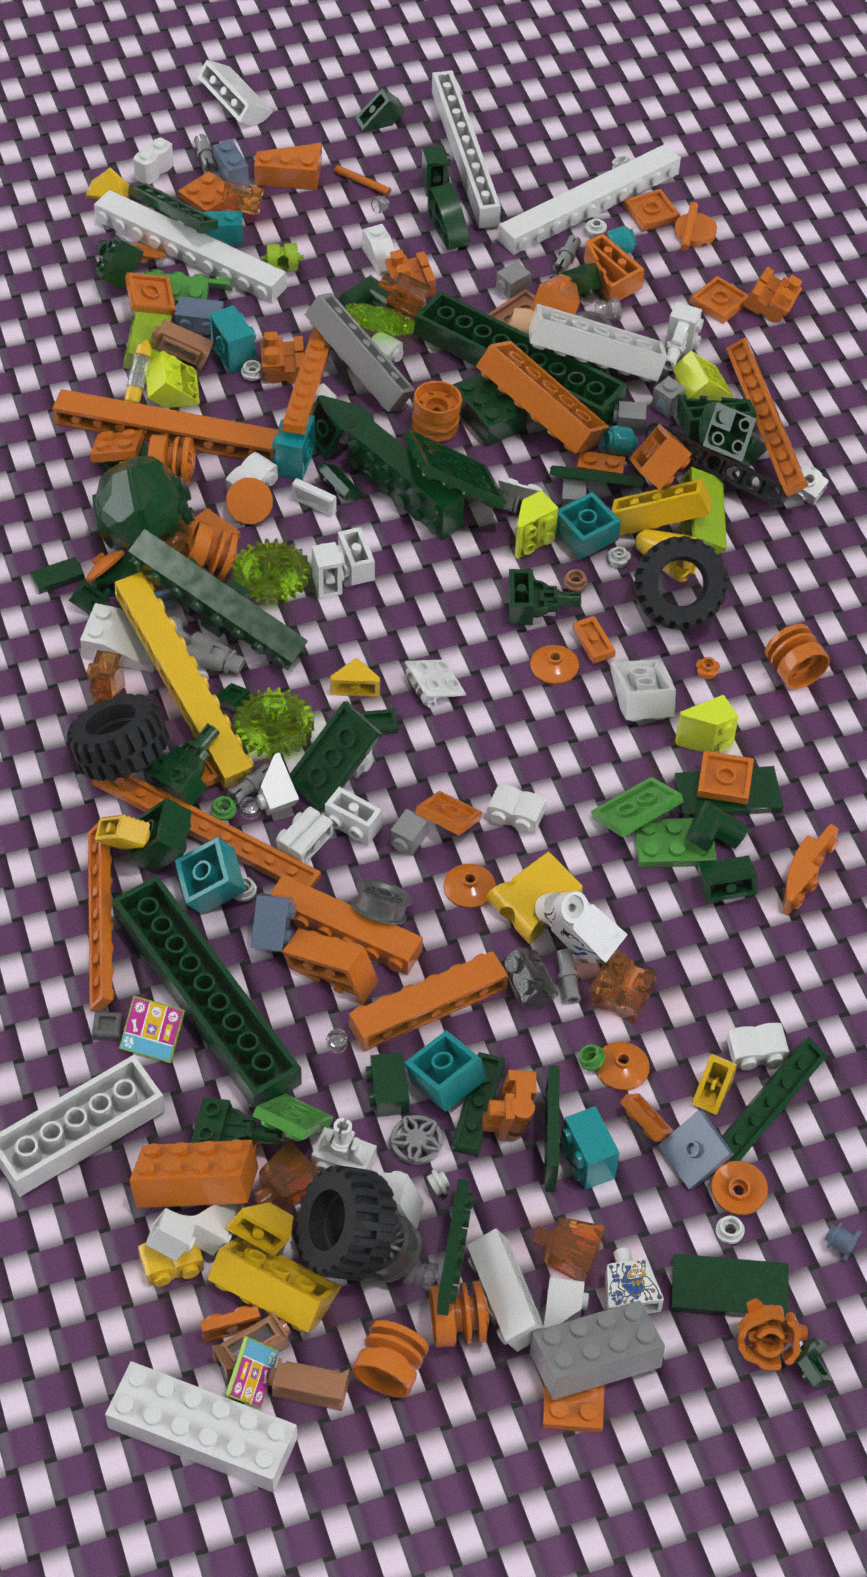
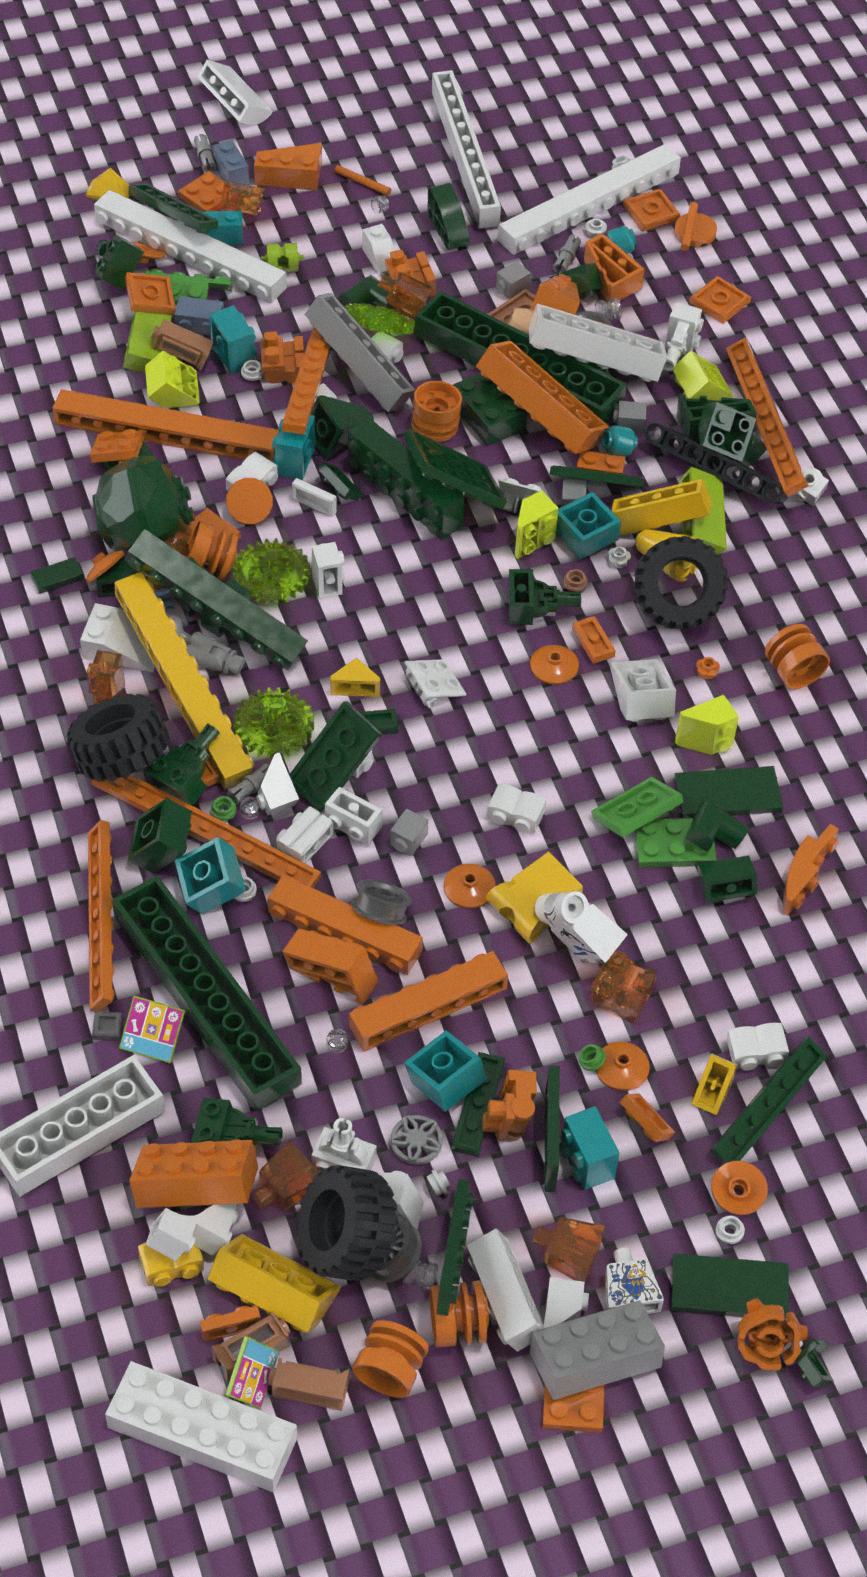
dark green bracket [69,580,111,615] -> none
yellow brick [95,814,150,850] -> none
piece [124,340,152,403] -> none
white brick [133,137,174,184] -> none
orange wheel [148,435,196,486] -> none
dark green plate [216,683,251,712] -> none
yellow slope [226,1202,294,1256] -> none
sand blue brick [251,893,296,952] -> none
bright green plate [253,1093,334,1141] -> none
white brick [336,527,375,585] -> none
dark green slope [355,88,406,132] -> none
dark green brick [365,1052,410,1117] -> none
orange tile [415,791,483,835] -> none
dark green brick [421,145,450,197] -> none
clear smoke brick [502,947,559,1009] -> none
light grey pin [556,949,581,1004] -> none
orange brick [629,423,692,490] -> none
light grey brick [652,376,686,418] -> none
sand blue plate [658,1110,734,1190] -> none
orange plate [697,751,754,805] -> none
orange hips [743,266,802,322] -> none
sand blue brick [824,1223,862,1261] -> none

